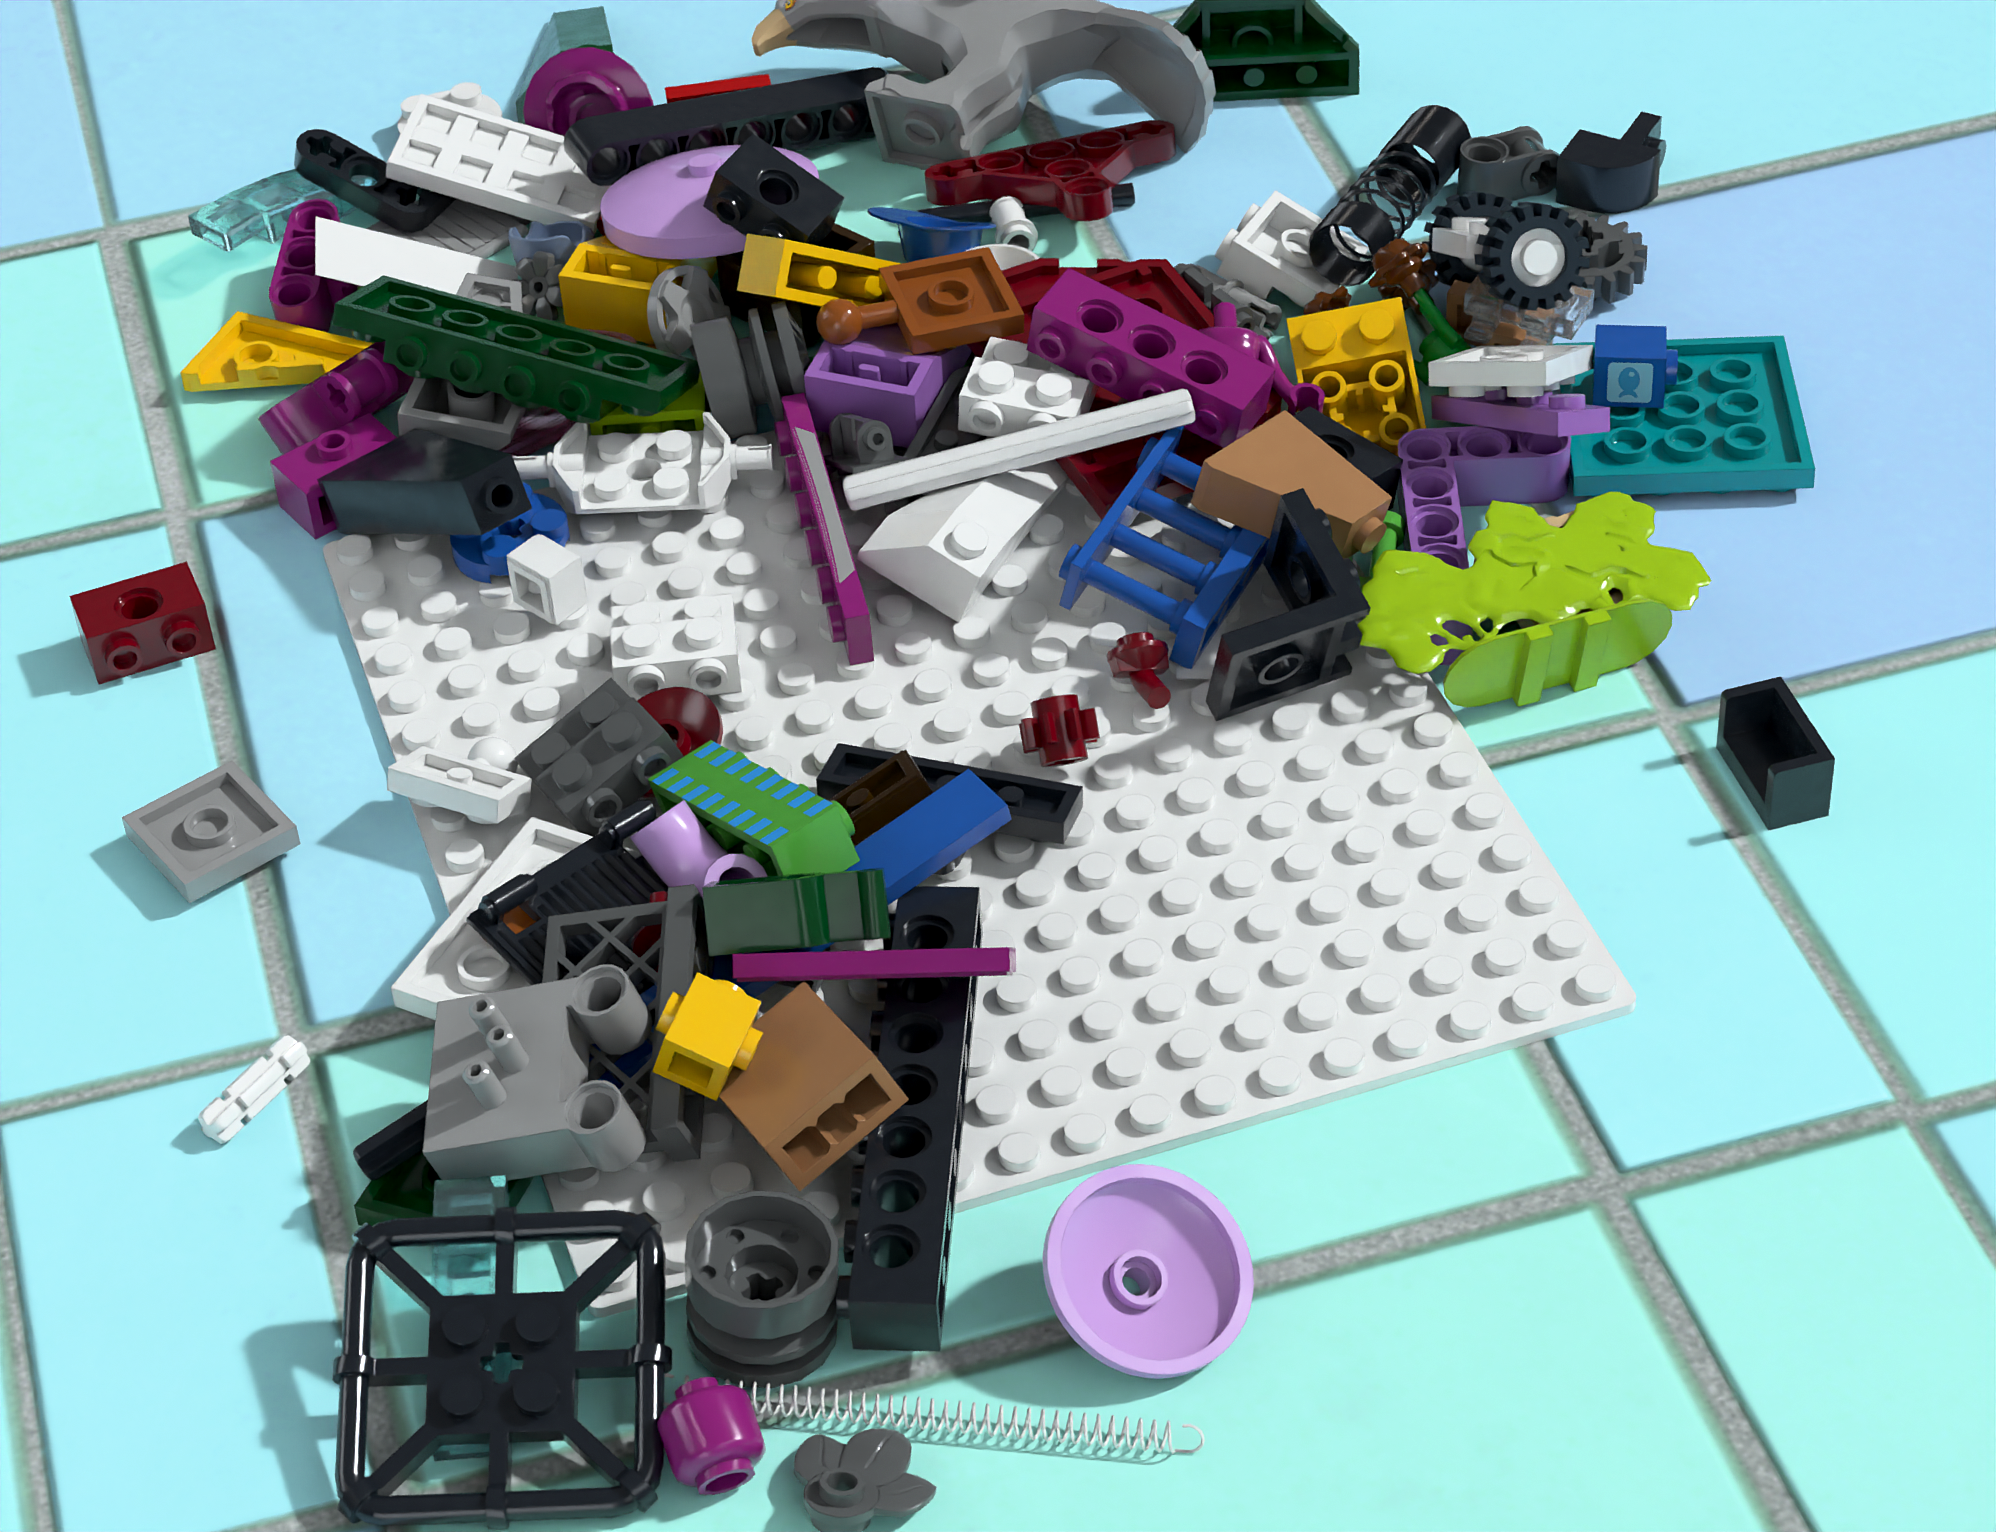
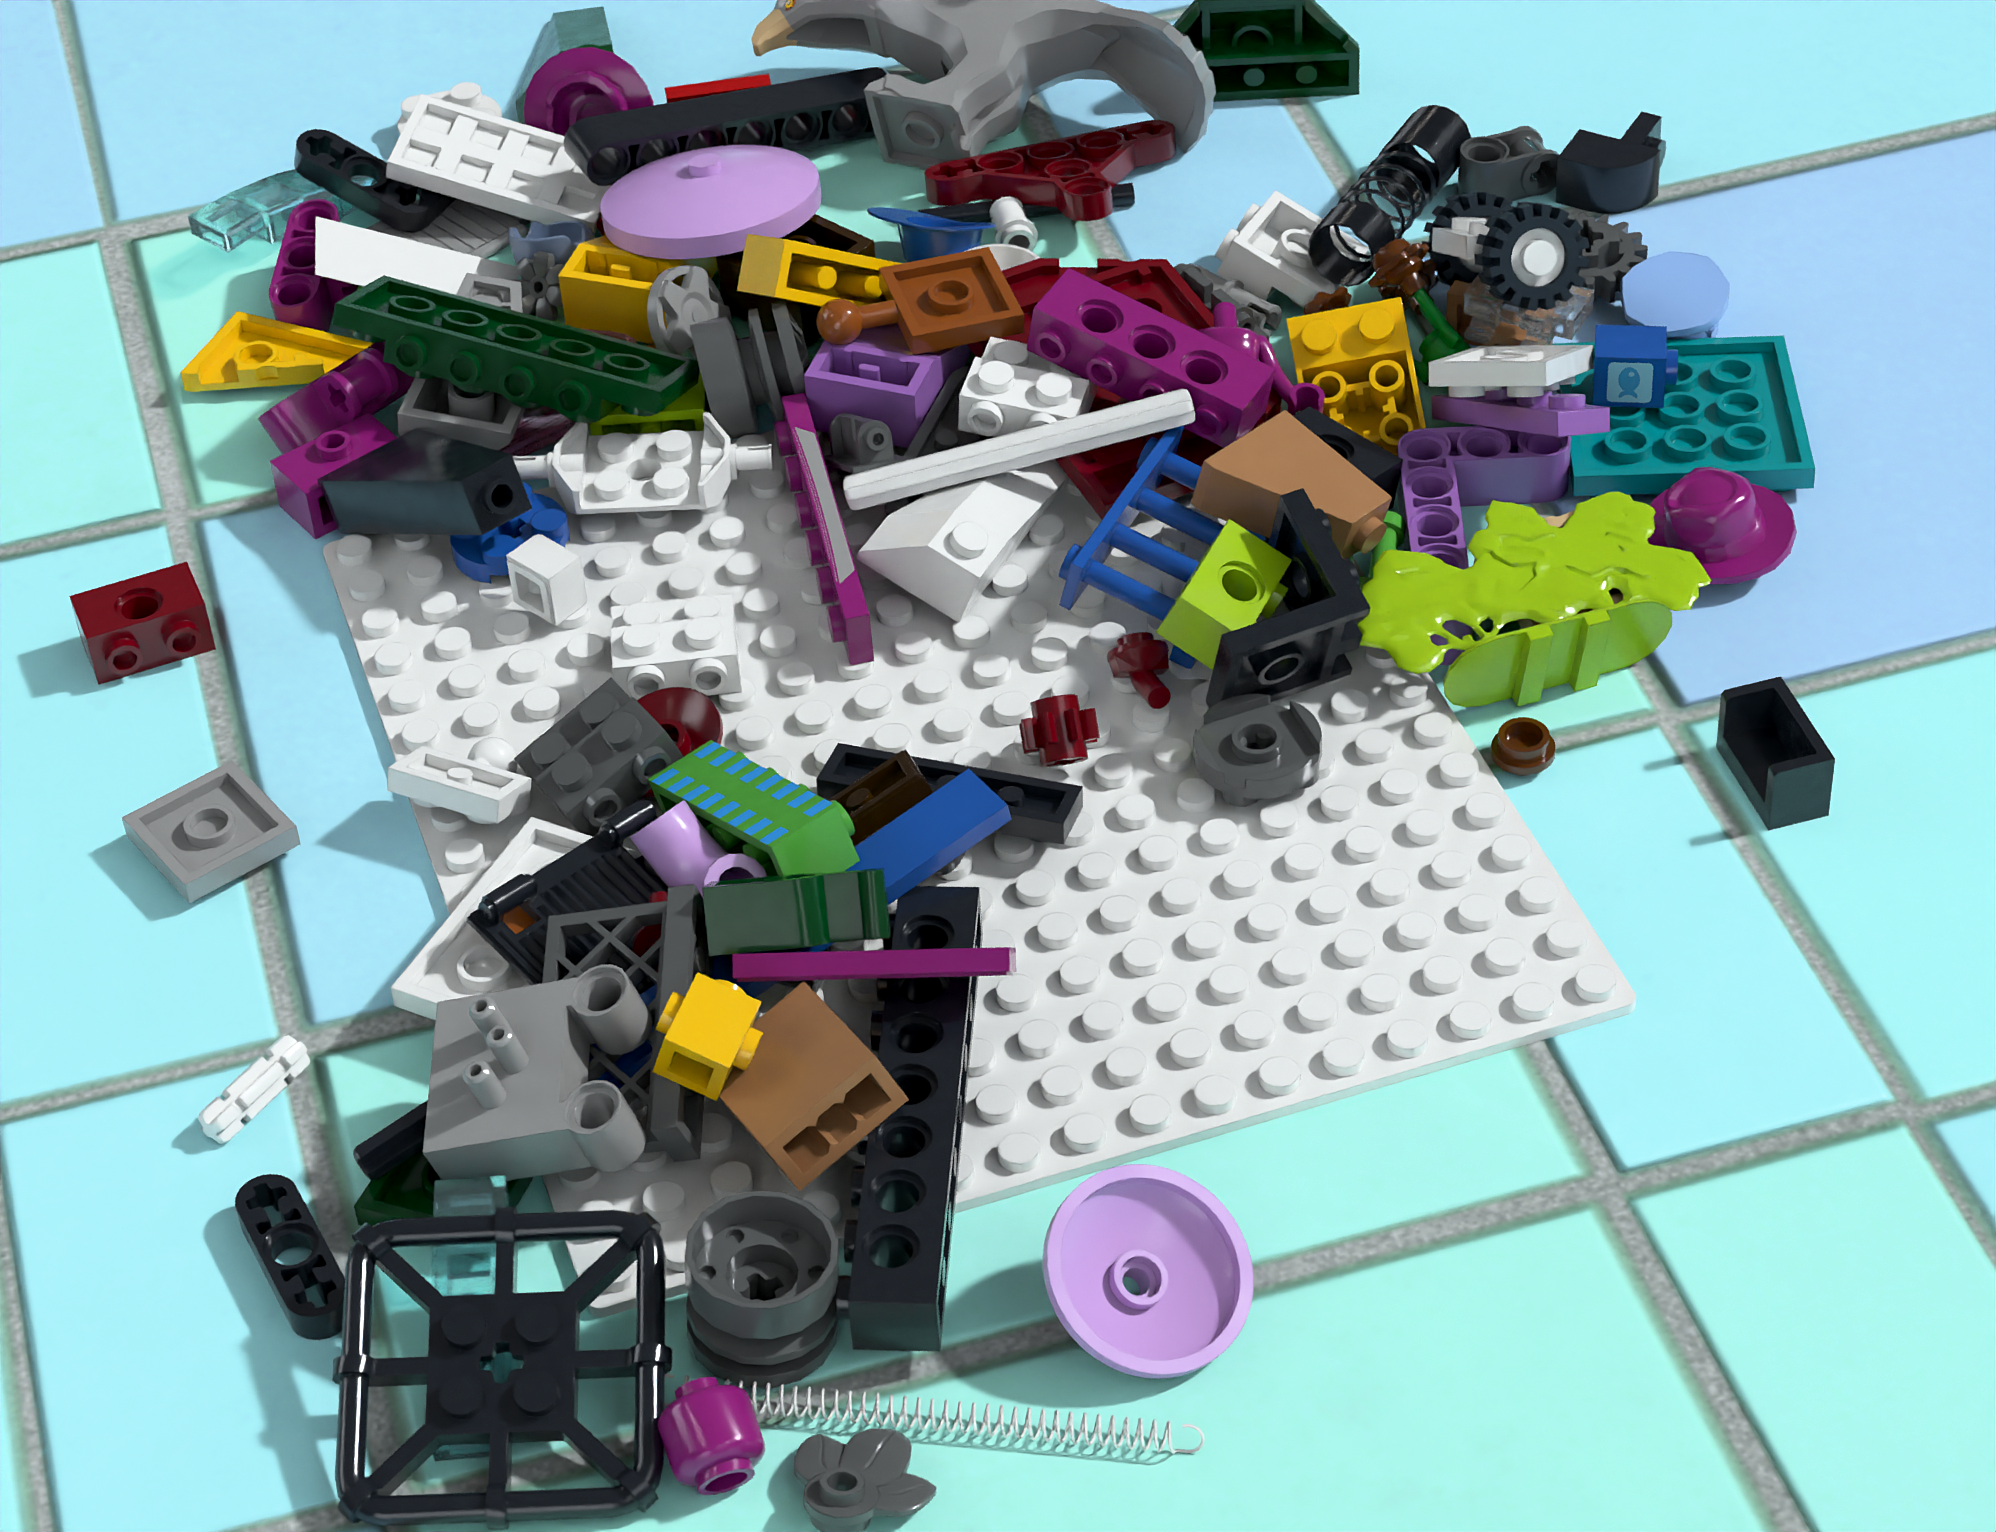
black brick [703,133,845,246] -> none
none -> black beam [235,1174,345,1340]
none -> lime brick [1156,519,1292,670]
none -> dark grey plate [1193,694,1322,807]
none -> reddish brown plate [1491,717,1555,776]
none -> light blue hat [1620,251,1730,339]
none -> magenta hat [1647,467,1797,584]

